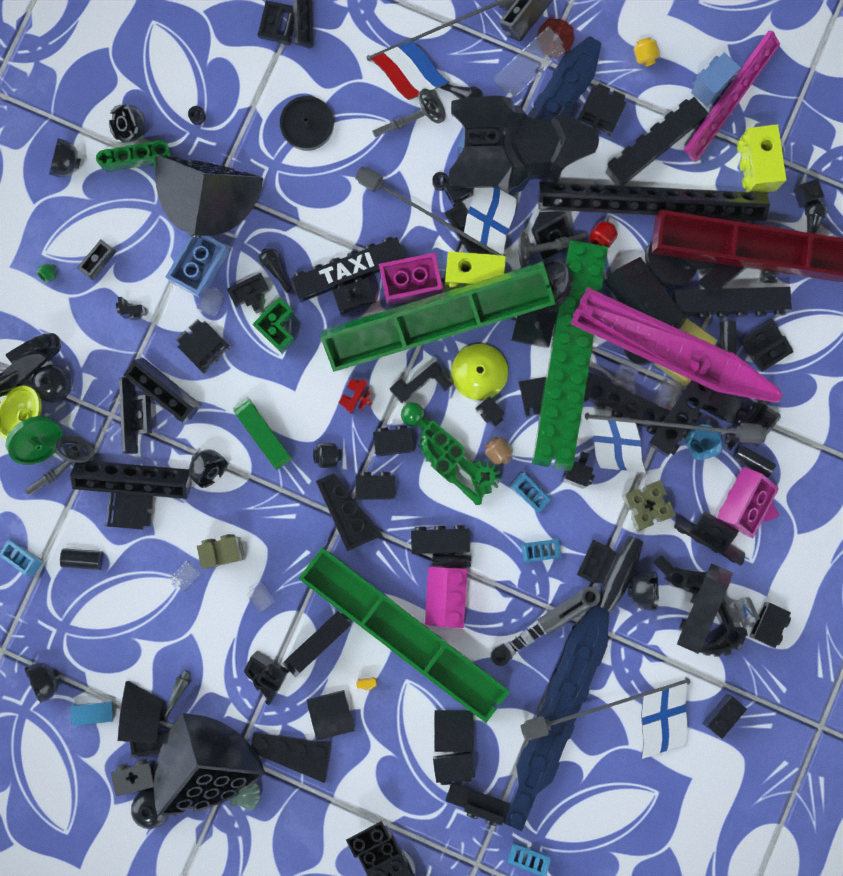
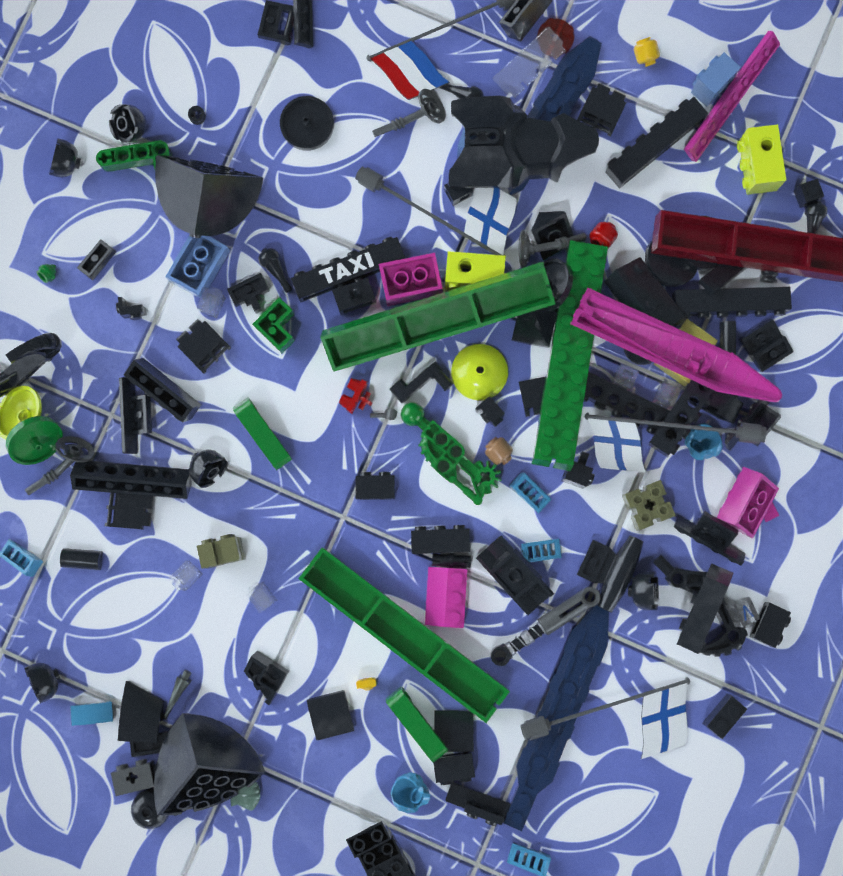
black cylinder [31,364,72,403] -> none
black wing [251,731,331,783] -> none
black slope [282,611,351,678] -> none
black head [313,443,342,468] -> none
black wing [316,473,383,552] -> none
black brick [373,425,414,457] -> none
black bush [432,172,449,191] -> none
black tile [445,204,489,254] -> none
black brick [538,182,770,221] -> none
black brick [733,446,777,478] -> none
none -> dark grey hand [370,408,398,420]
none -> green beam [386,686,449,763]
none -> dark azure hair [390,772,430,813]
none -> black piece [476,535,554,615]

